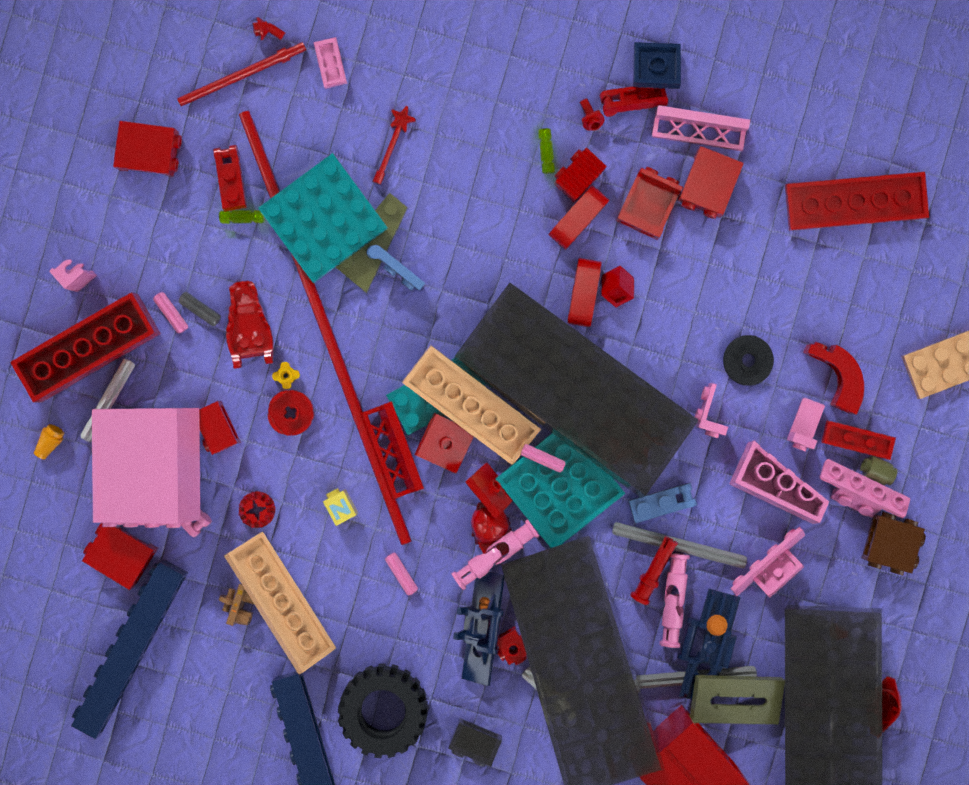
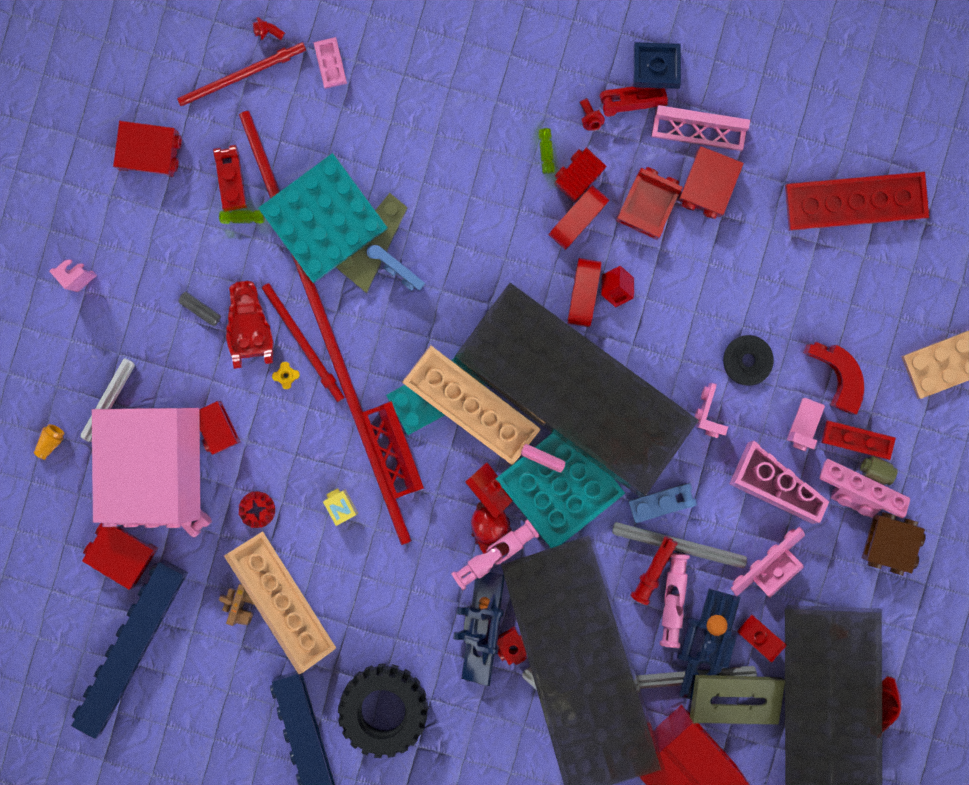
red brick [10,292,161,403] -> none
bright pink axle [153,292,188,334] -> none
red plate [268,390,315,436] -> none
red piece [372,106,416,185] -> none
bright pink axle [385,552,418,596] -> none
red plate [414,413,474,473] -> none
clear smoke brick [448,718,502,767] -> none
none -> red bar [262,283,345,403]
none -> red plate [737,615,787,663]

